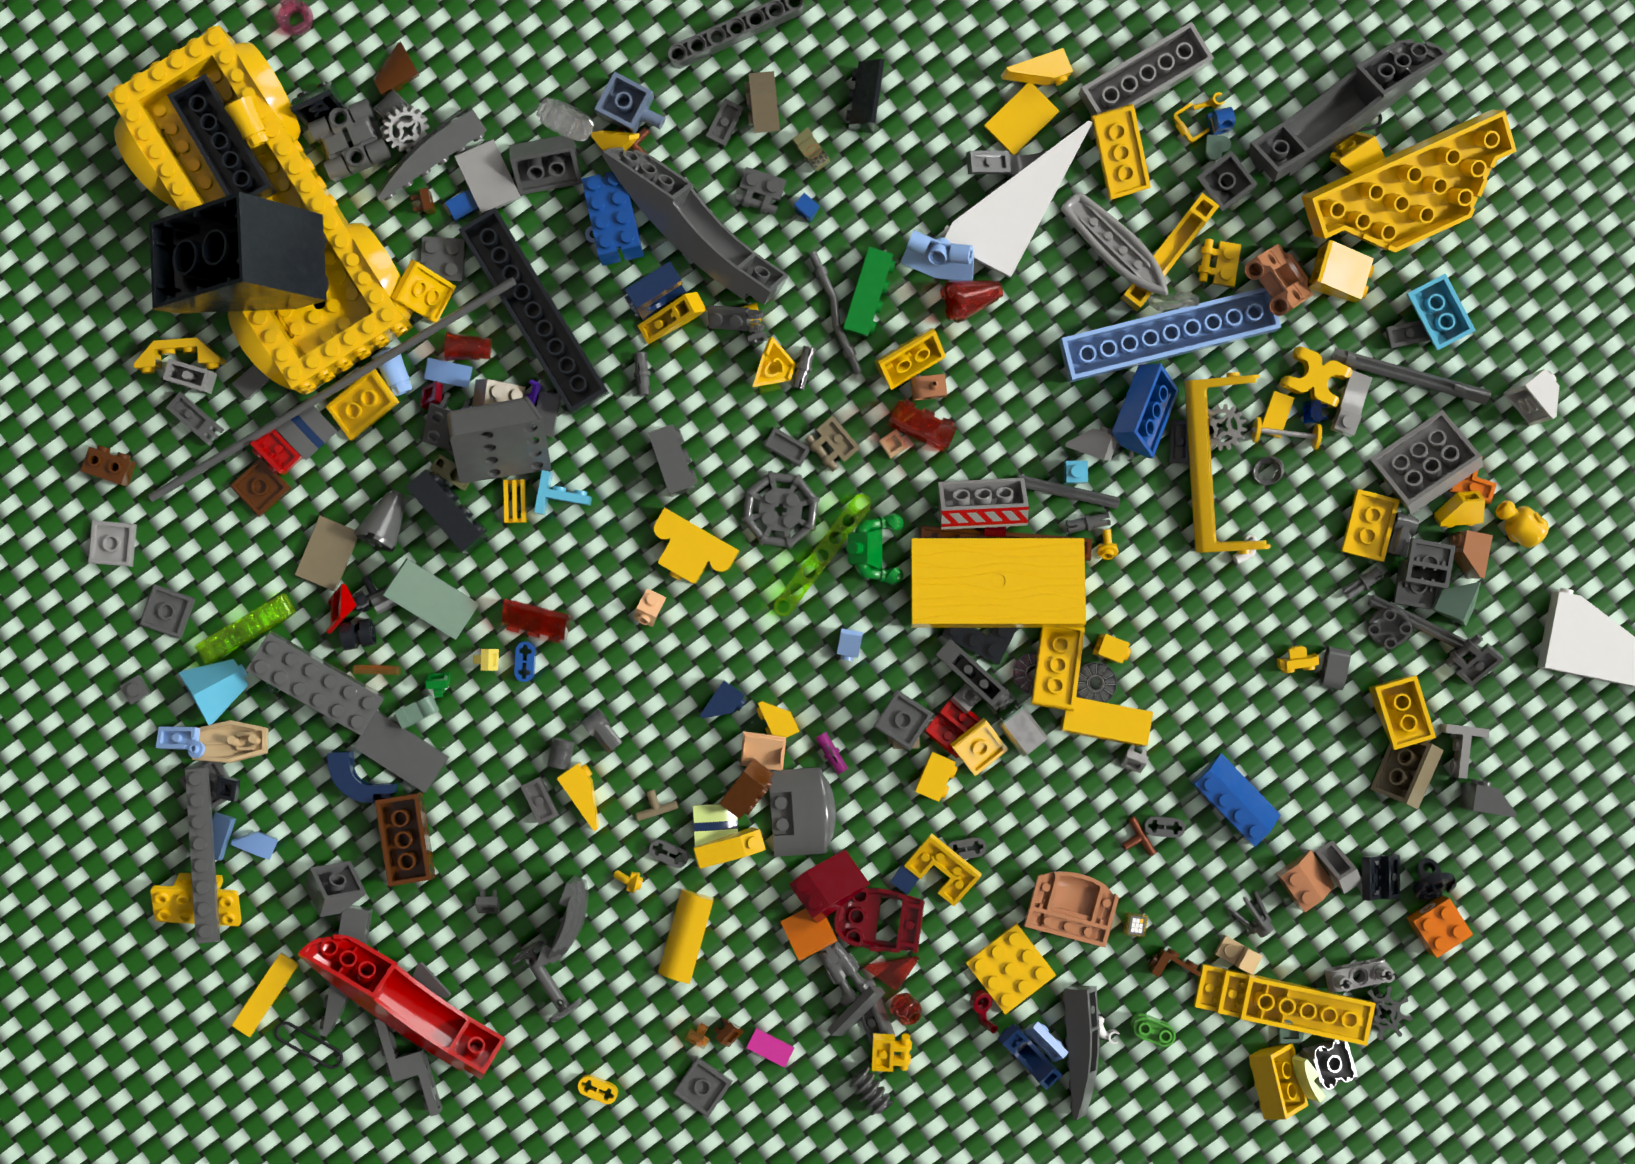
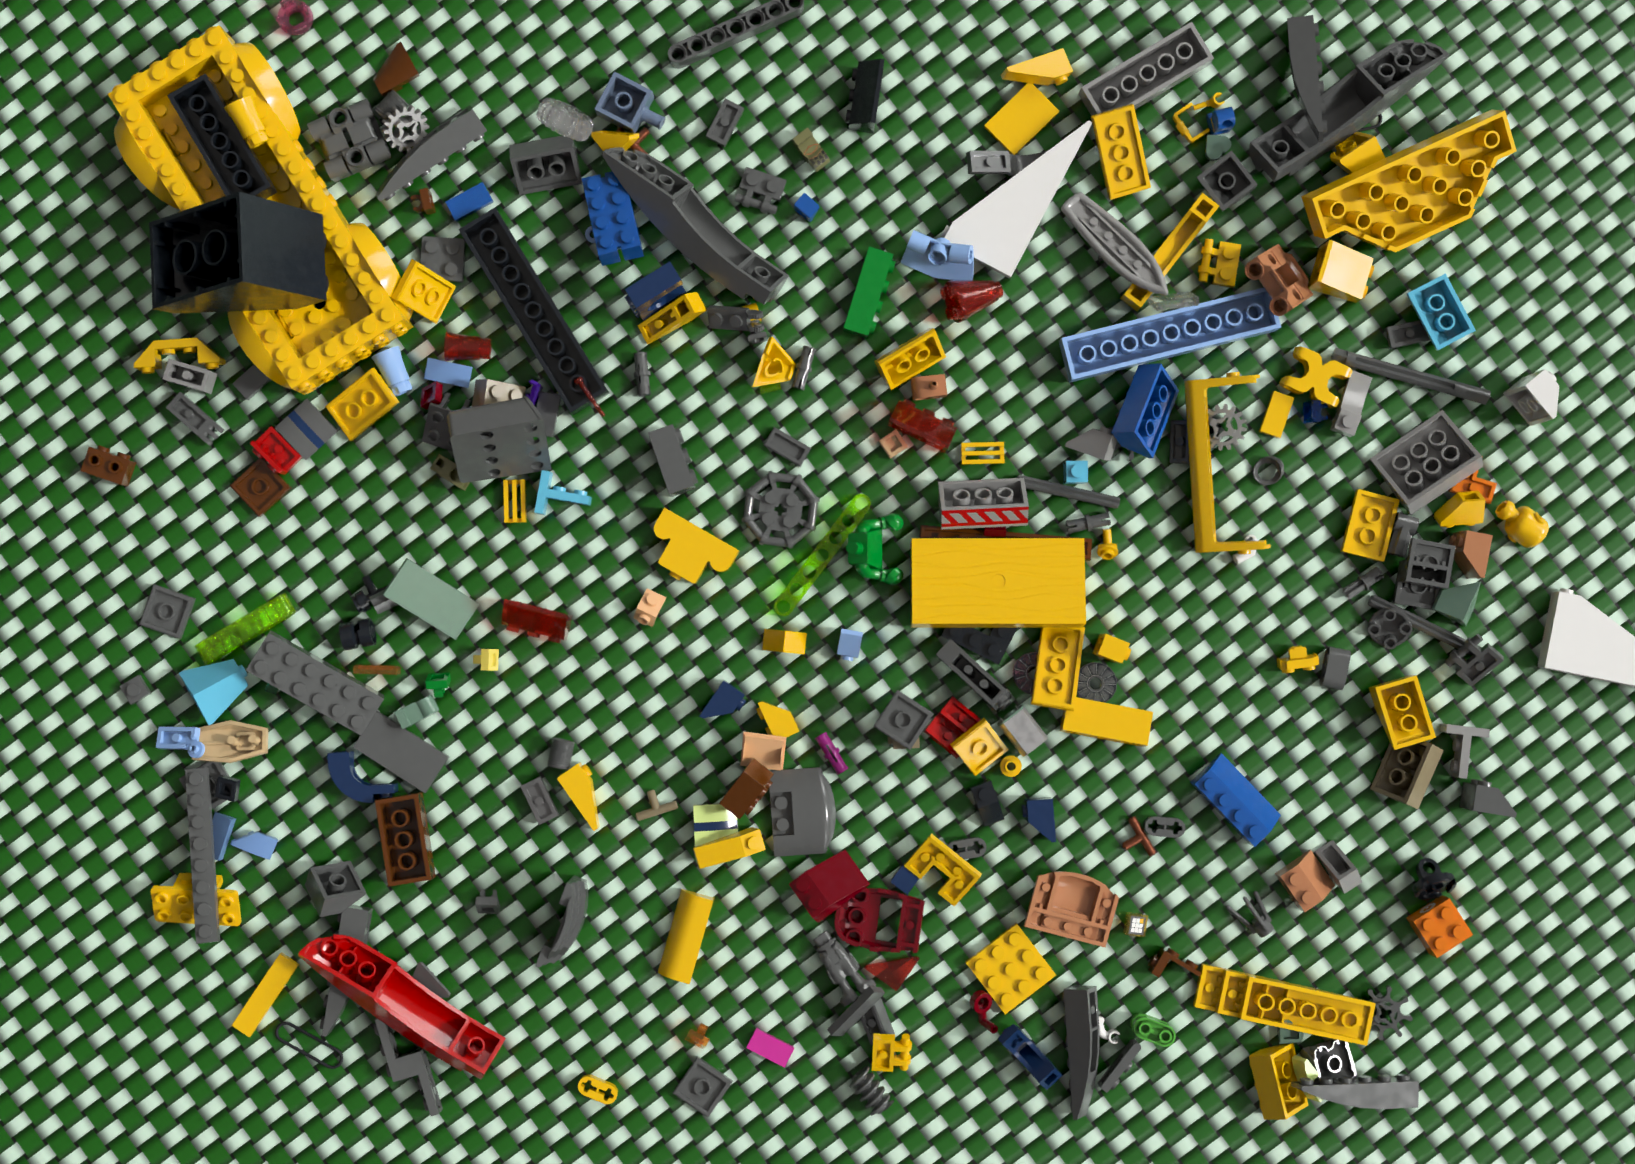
light grey tile [88,520,137,567] -> none
dark grey piece [148,277,517,502] -> none
black slope [290,82,345,127] -> none
dark tan tile [295,516,358,591] -> none
red slope [326,583,357,634] -> none
dark grey cone [354,490,406,553] -> none
black brick [406,469,489,554] -> none
light grey tile [454,139,521,215] -> none
dark grey hose [511,940,582,1022] -> none
blue beam [514,641,536,682] -> none
dark grey piece [581,708,622,753] -> none
yellow plate [613,870,643,893] -> none
dark grey beam [649,839,689,868] -> none
reddish brown tile [714,1018,744,1047] -> none
dark tan brick [745,71,780,133] -> none
orange tile [781,908,838,961] -> none
dark tan plate [805,415,860,472] -> none
dark grey bar [808,251,862,374] -> none
clear red head [890,993,922,1025] -> none
yellow brick [914,751,958,802] -> none
light grey tile [950,683,981,714] -> none
light blue plate [1024,1022,1068,1062] -> none
light grey tile [1120,745,1149,773] -> none
tan slope [1214,935,1263,975] -> none
axle [1251,417,1323,450] -> none
light grey piece [1324,958,1395,993] -> none
black slope [1362,854,1400,901] -> none
none -> clear red piece [574,377,605,417]
none -> yellow slope [762,629,807,654]
none -> yellow tile [961,442,1005,465]
none -> black slope [969,779,1004,827]
none -> yellow plate [1000,755,1022,777]
none -> dark blue slope [1022,797,1056,842]
none -> dark grey hinge [1097,1039,1141,1093]
none -> dark grey slope [1287,15,1327,142]
none -> slope [1291,1074,1419,1109]

